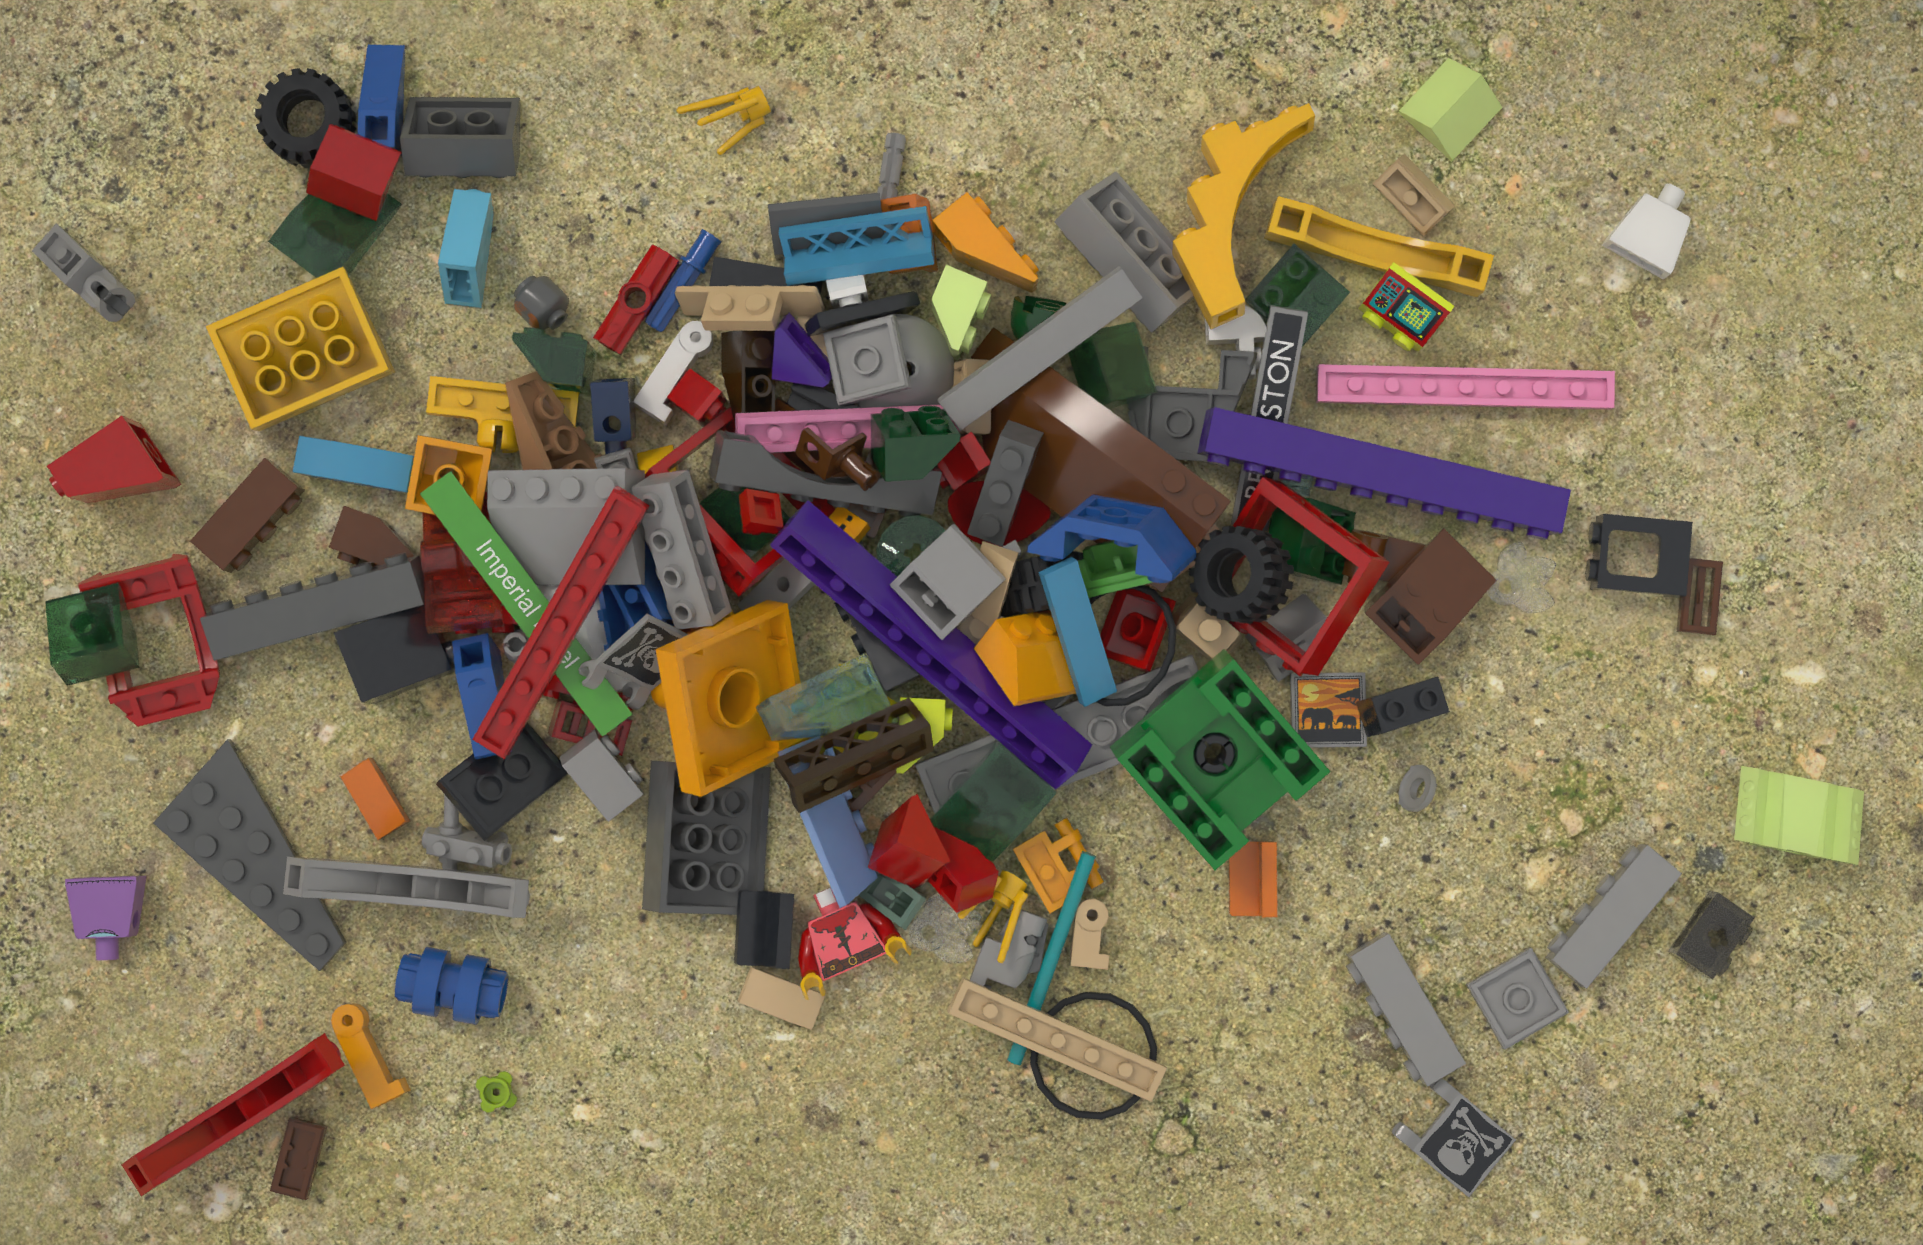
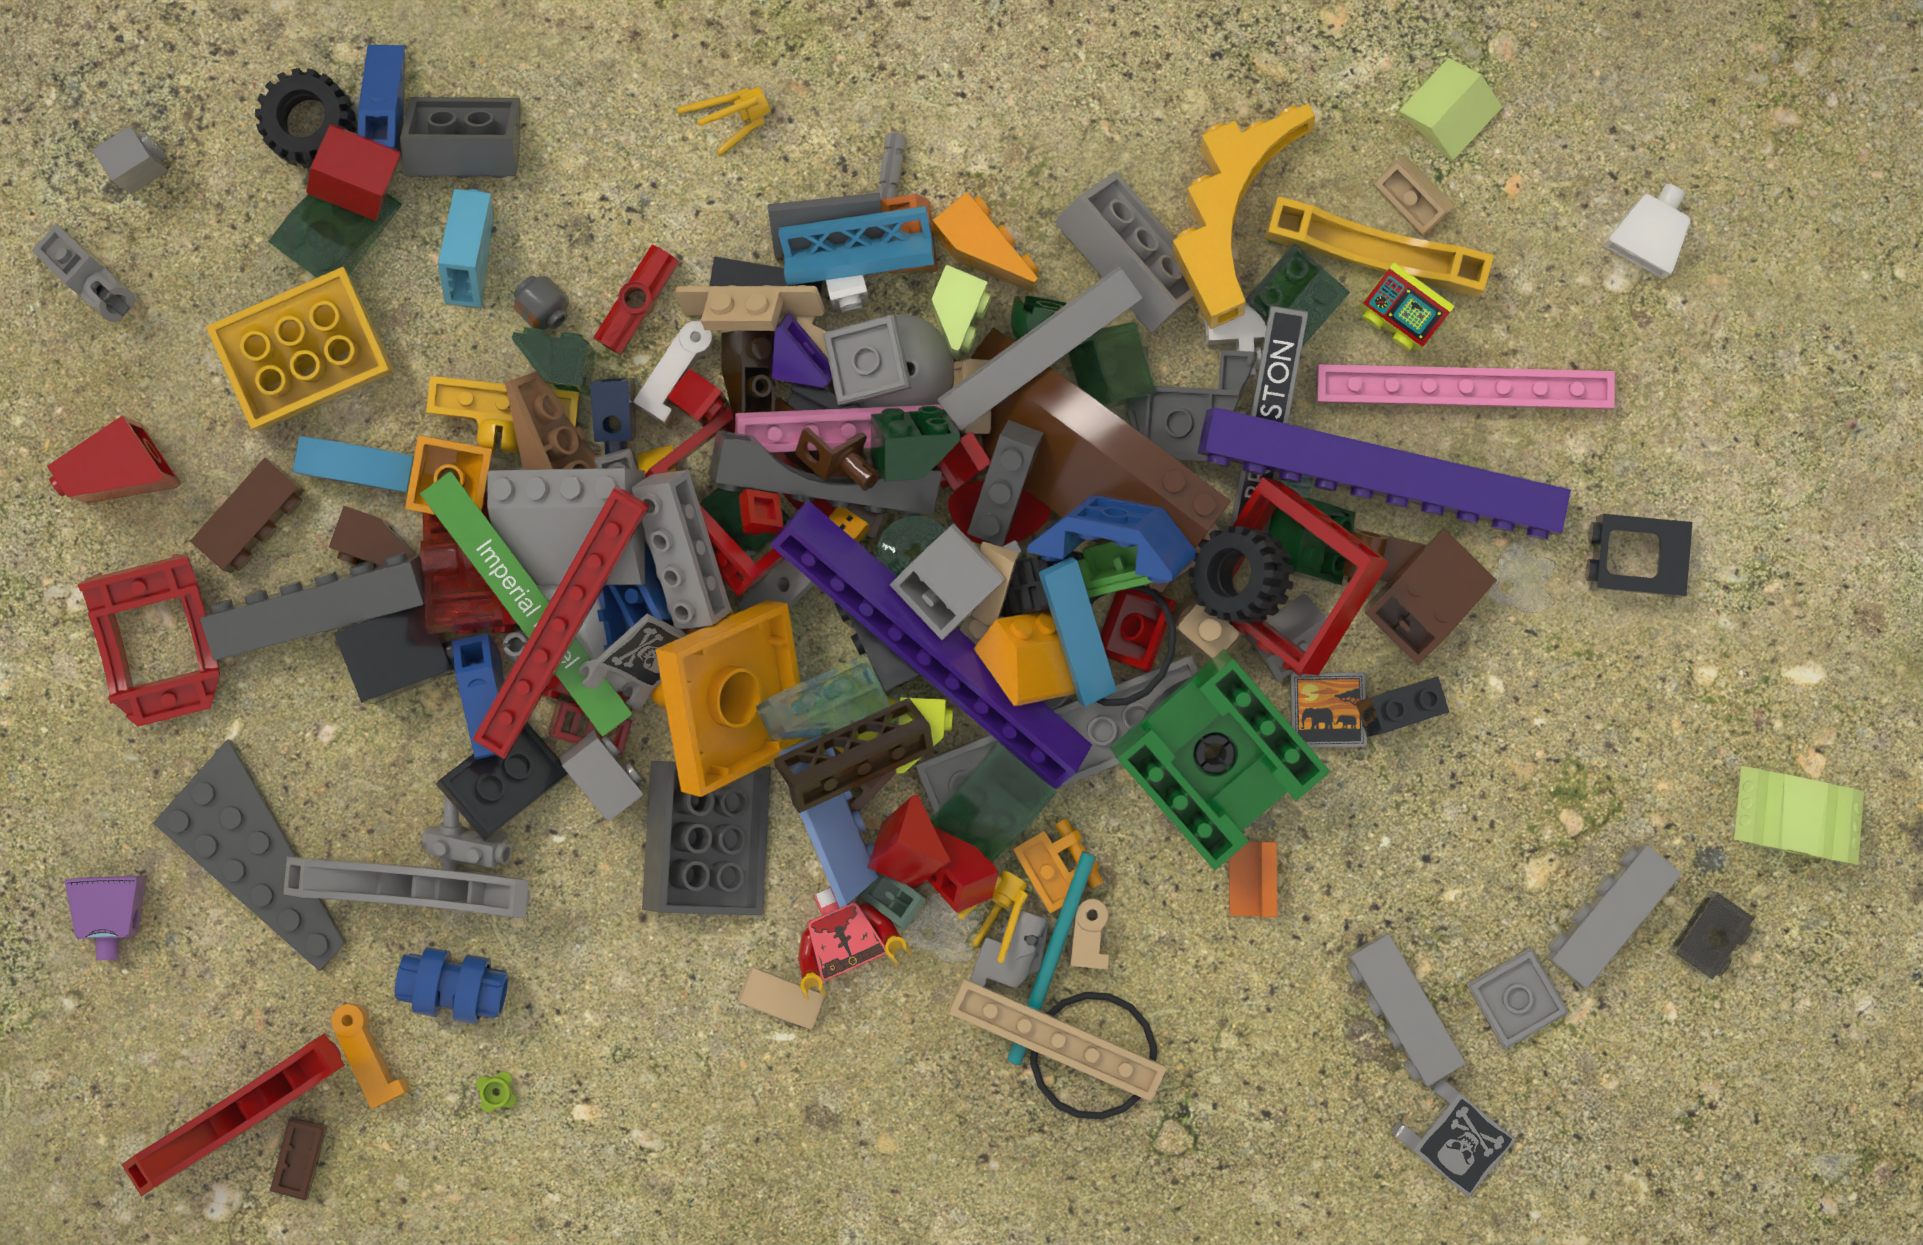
clear green slope [45,583,140,686] -> none
orange slope [340,758,410,840] -> none
blue axle [645,229,722,332] -> none
black panel [734,890,794,969] -> none
black tile [804,291,921,337] -> none
light grey piece [1398,765,1437,812] -> none
reddish brown tile [1676,558,1723,636] -> none
none -> light grey brick [92,126,168,194]

